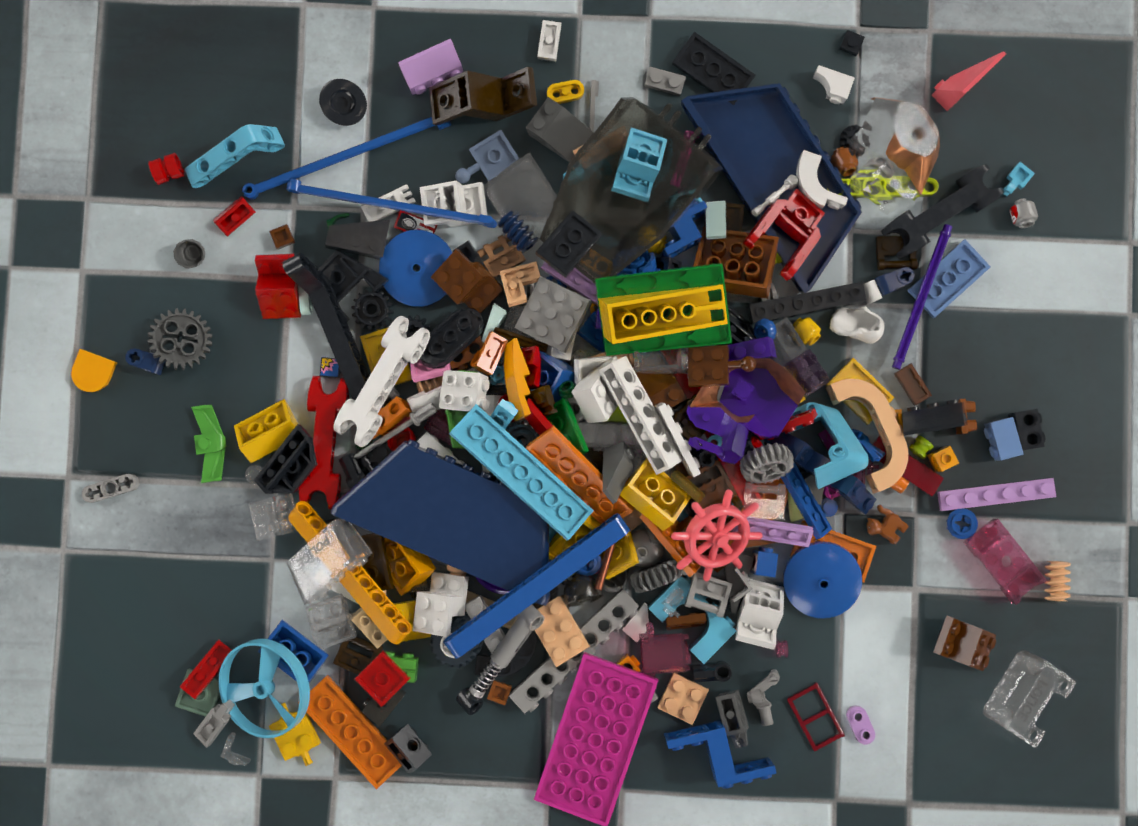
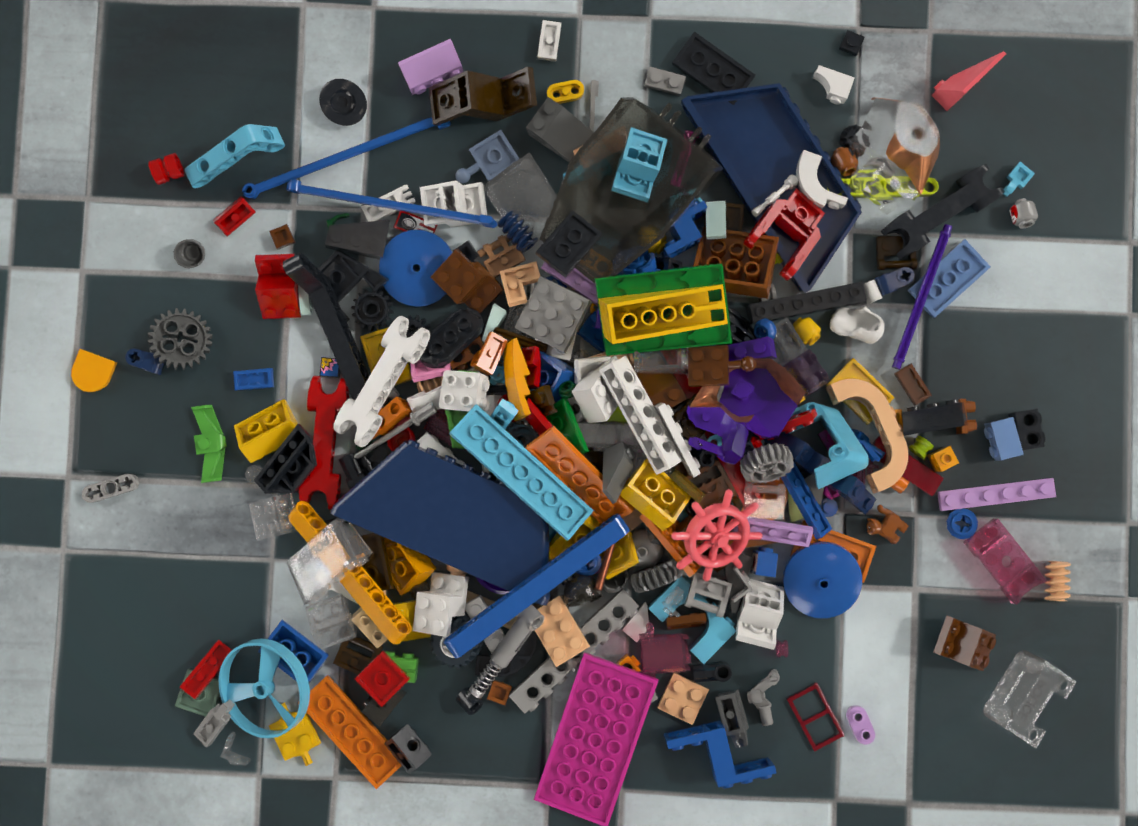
none -> blue plate [233,368,274,391]

